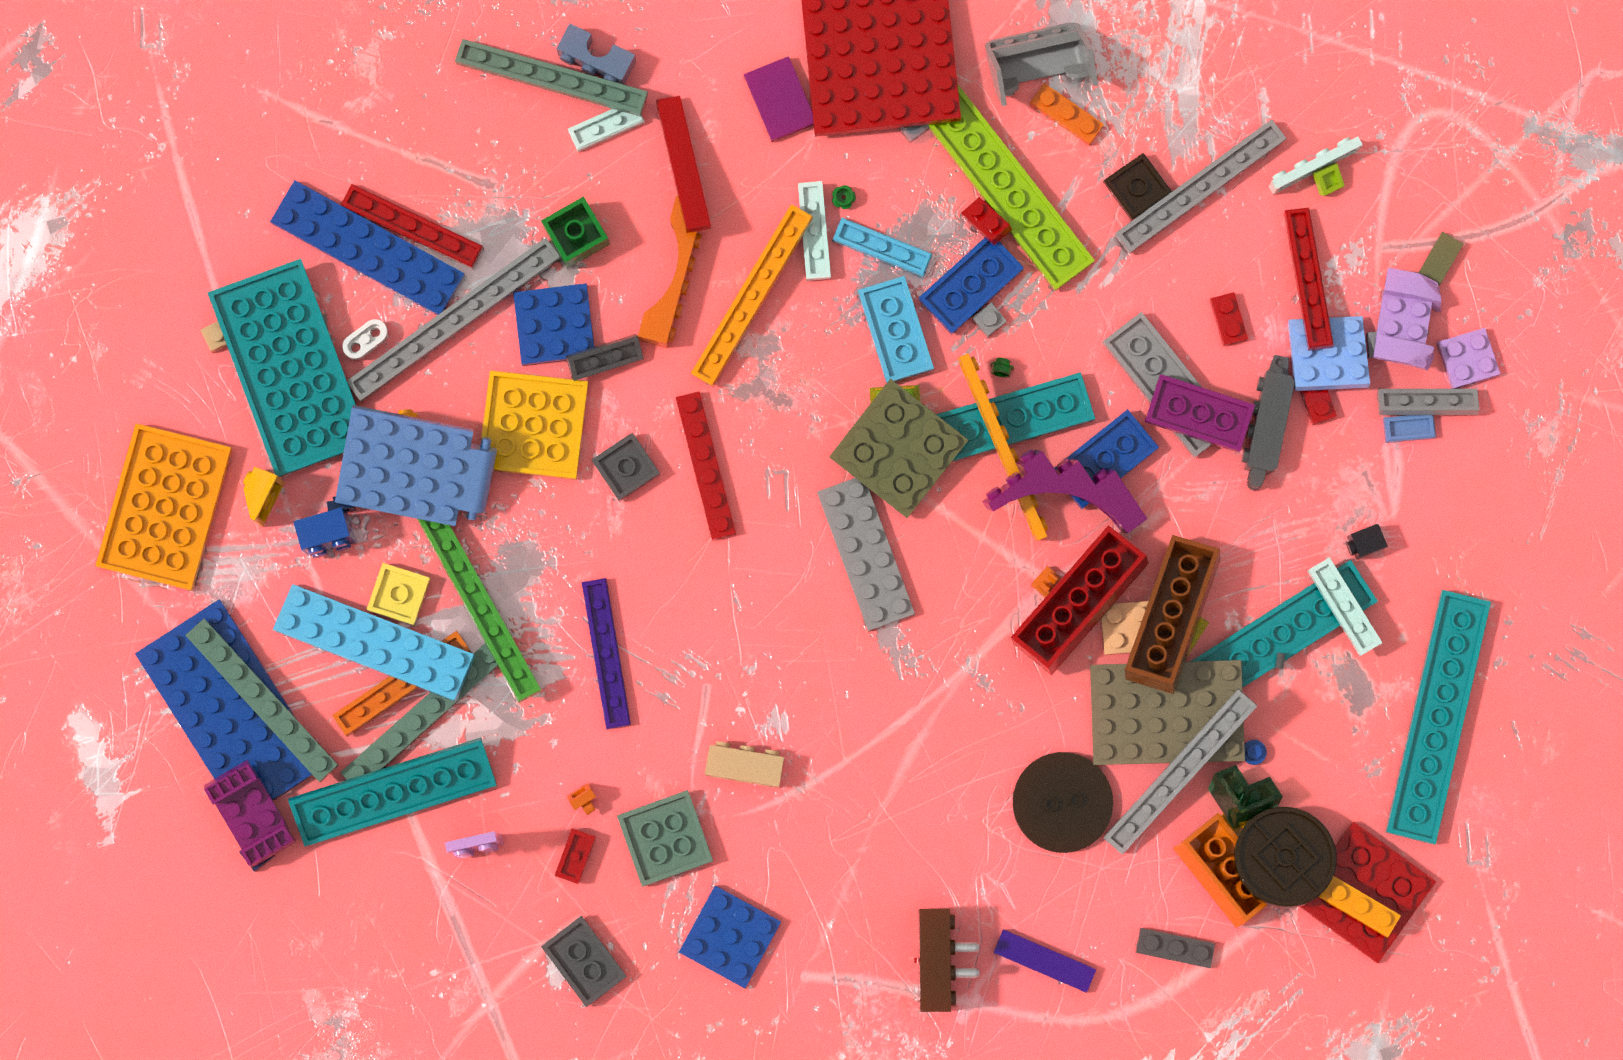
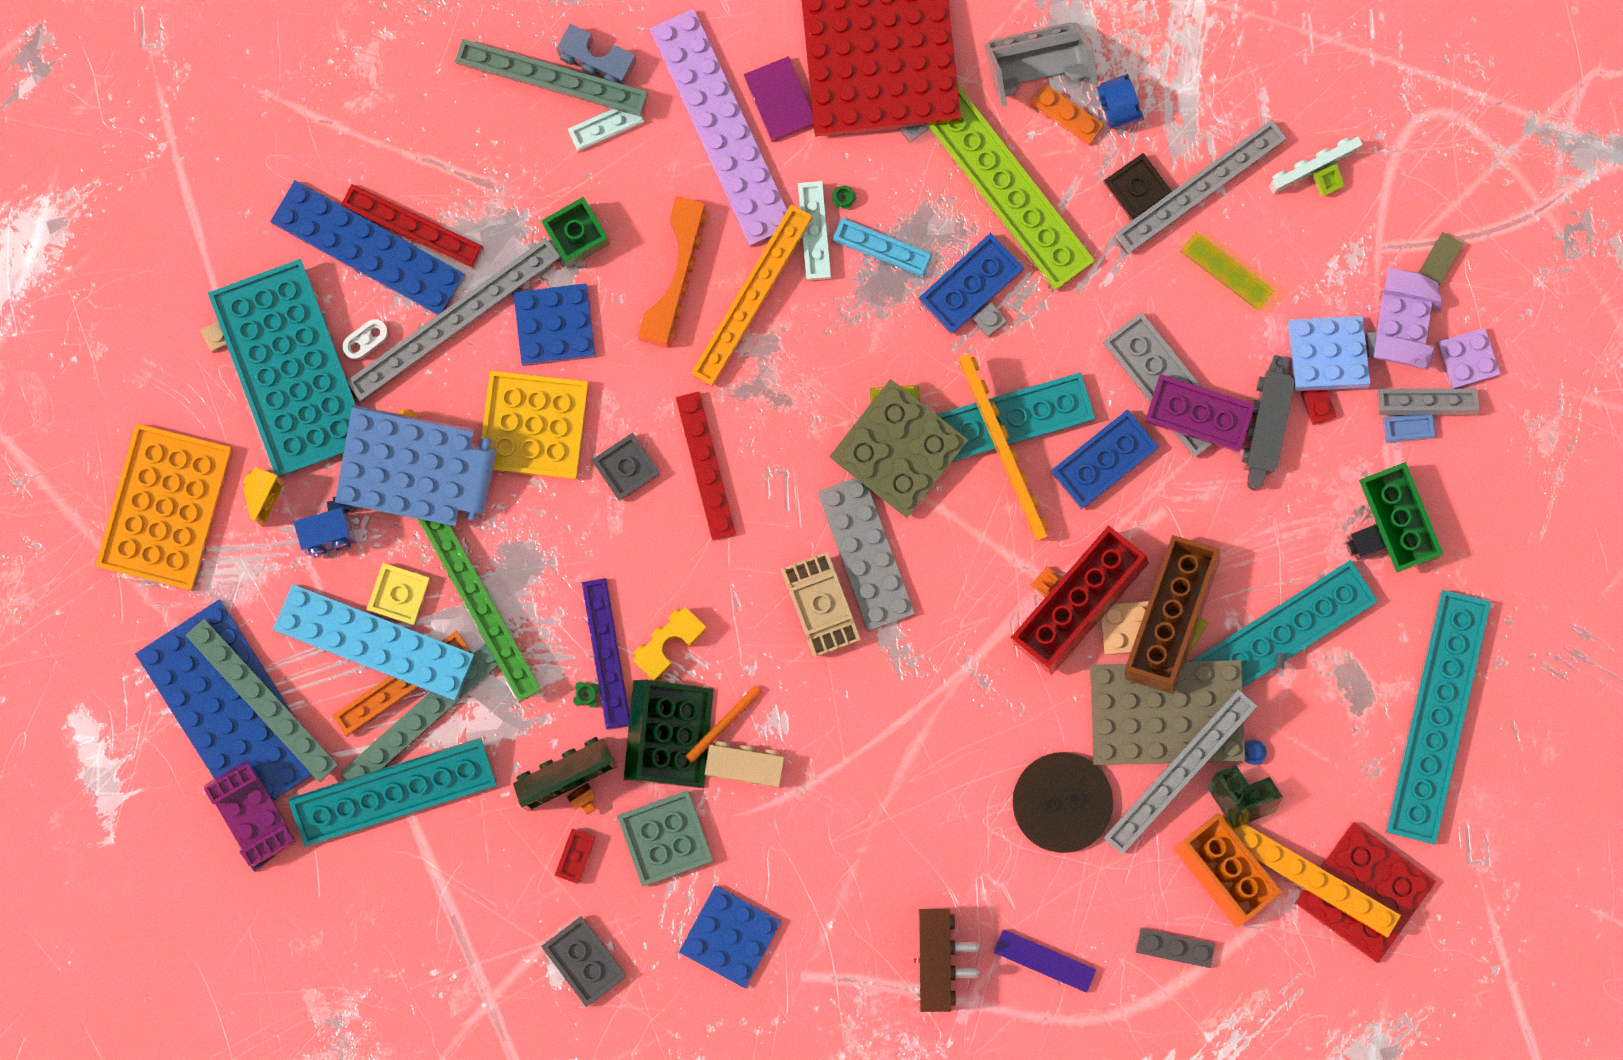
lavender plate [445,831,504,859] -> none
dark grey plate [566,334,644,381] -> none
red tile [656,96,711,233] -> none
medium azure plate [858,276,934,383] -> none
red plate [961,197,1012,245] -> none
magenta arch [982,449,1147,533] -> none
green plate [991,358,1014,378] -> none
red plate [1210,292,1248,347] -> none
dark brown plate [1234,807,1337,908] -> none
red tile [1284,207,1334,351] -> none
light aqua plate [1307,557,1382,656] -> none
none -> slope [513,737,618,811]
none -> green plate [573,682,599,708]
none -> dark green slope [623,679,714,788]
none -> yellow arch [633,607,707,681]
none -> lavender plate [650,9,787,247]
none -> orange bar [686,685,762,763]
none -> tan plate [781,552,861,657]
none -> blue brick [1096,74,1144,130]
none -> clear neon green plate [1180,231,1274,311]
none -> green slope [1359,462,1444,573]

